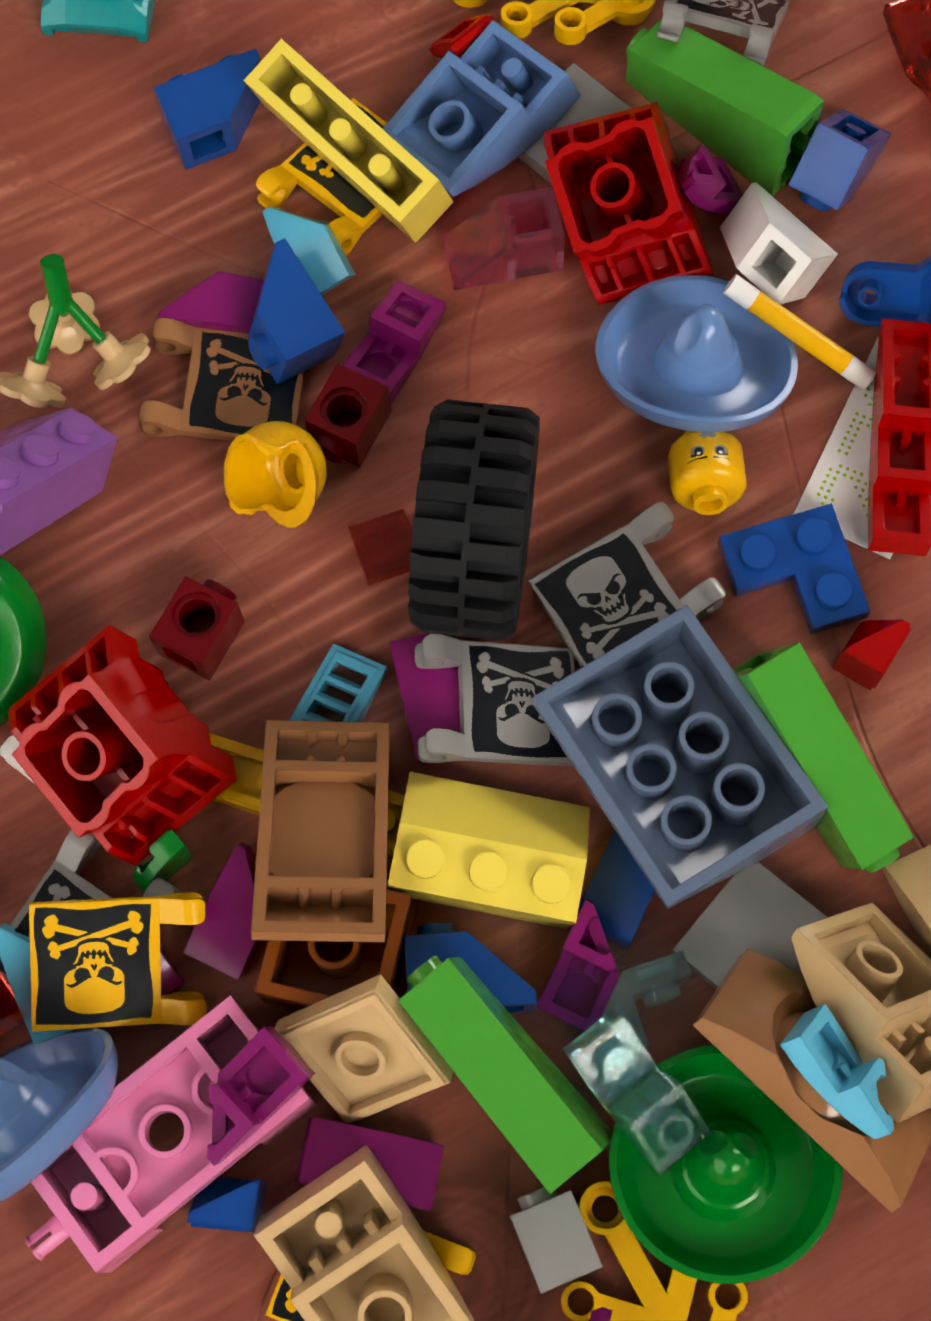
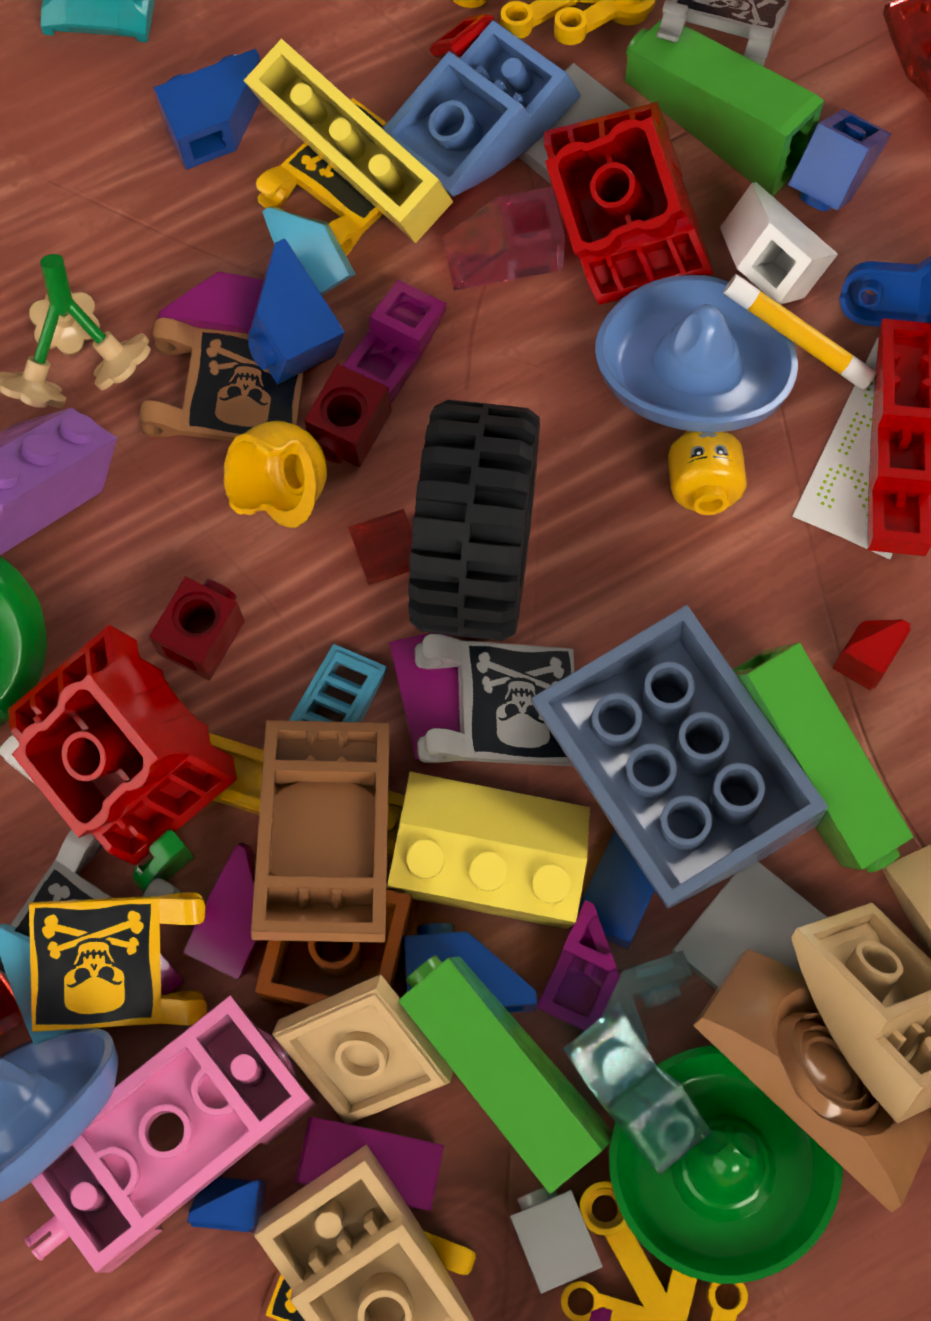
magenta slope [207,1025,315,1166] -> none
flag [528,502,726,668] -> none
magenta slope [678,144,743,215] -> none
blue plate [718,503,871,634] -> none
medium azure slope [780,1004,894,1140] -> none

